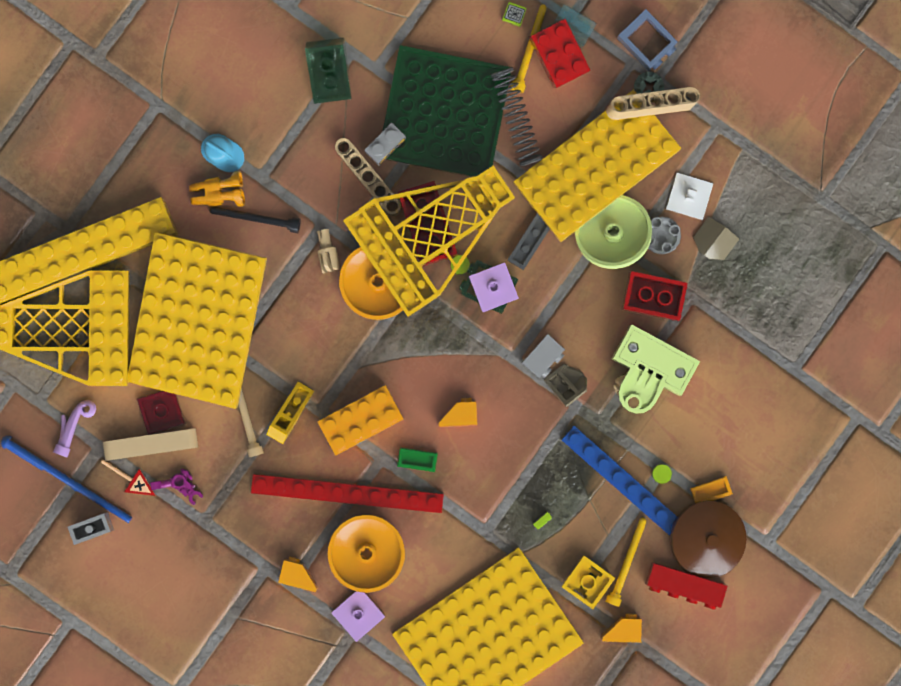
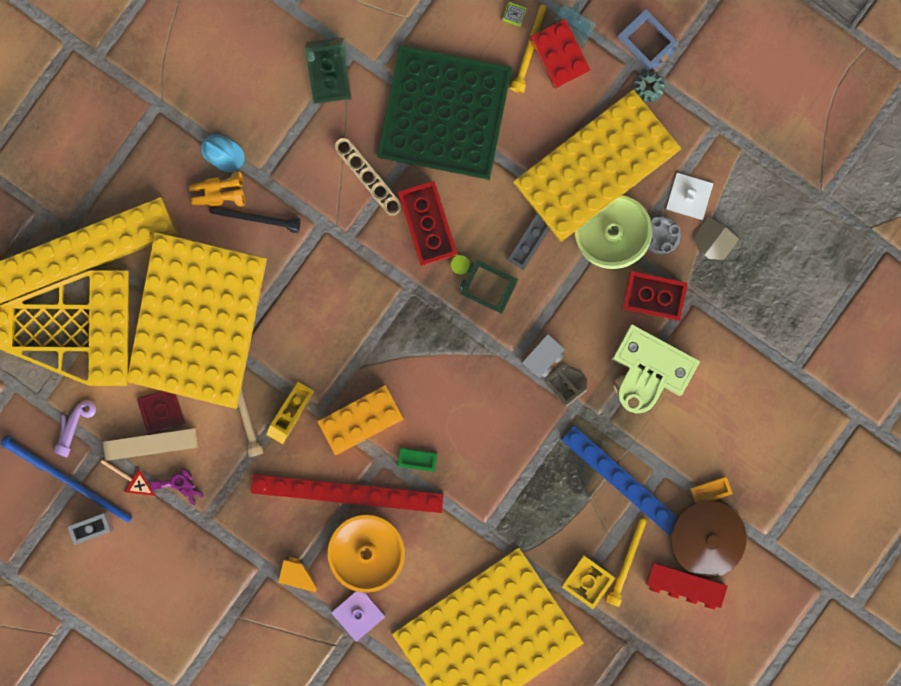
tan arm [317,229,341,274] -> none
light orange dish [339,247,403,320] -> none
yellow wing [343,165,515,317] -> none
light grey brick [365,123,406,166] -> none
light orange slope [439,398,477,427] -> none
lavender plate [469,263,519,312] -> none
dark grey piece [490,67,542,166] -> none
lime tile [532,511,552,529] -> none
light orange slope [601,613,642,643] -> none
tan beam [606,87,700,120] -> none
lime tile [652,464,672,484] -> none

